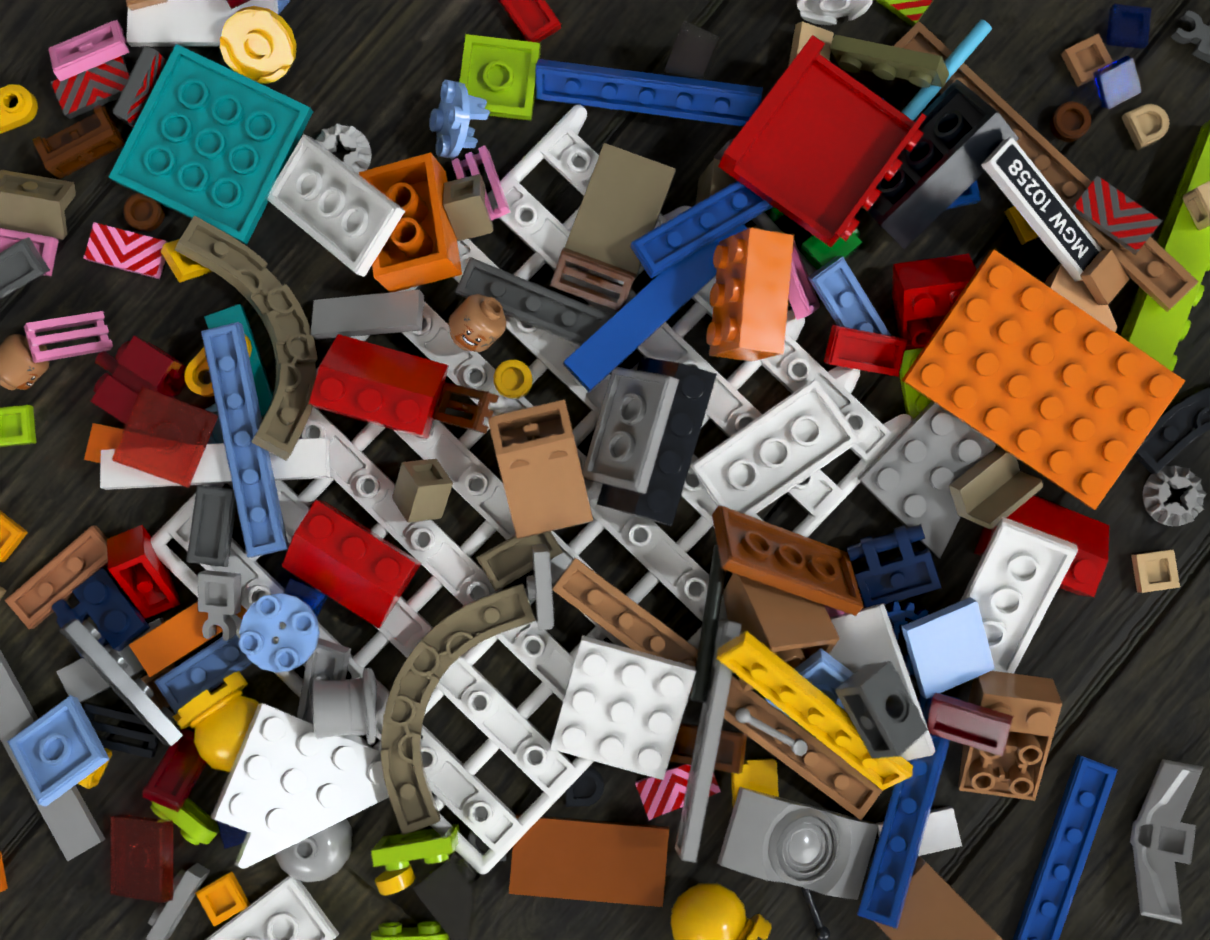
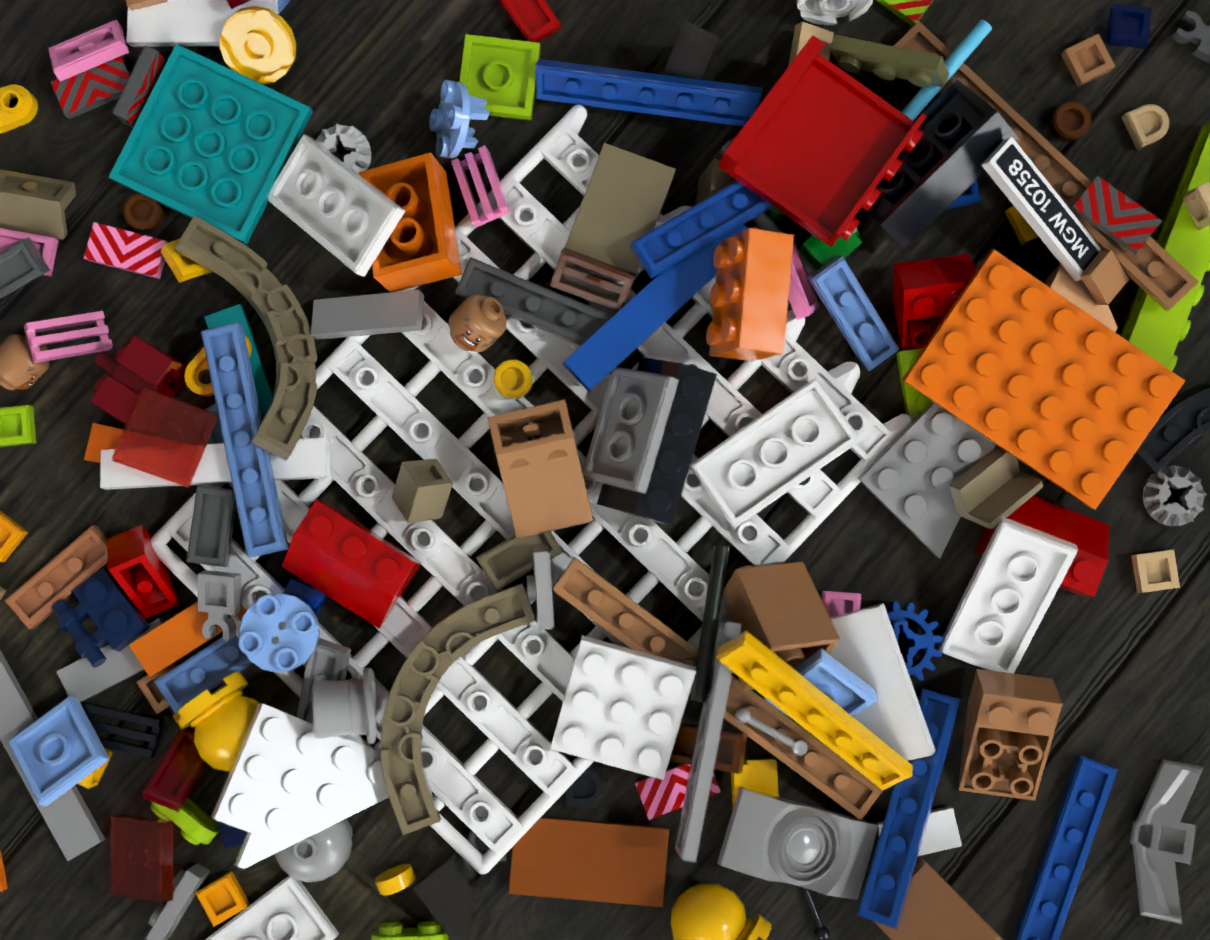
reddish brown hinge [33,104,125,179] -> none
plate [59,619,183,746] -> none
red slope [308,334,449,439] -> none
lime plate [371,824,460,871] -> none
reddish brown tile [433,383,499,434] -> none
dark tan panel [443,174,493,241] -> none
dark orange tile [712,505,863,616] -> none
red tile [824,324,907,377] -> none
dark grey brick [835,661,928,759] -> none
dark blue plate [847,524,941,608] -> none
light blue tile [901,597,995,699] -> none
tile [927,692,1013,757] -> none
clear blue tile [1093,56,1142,109] -> none

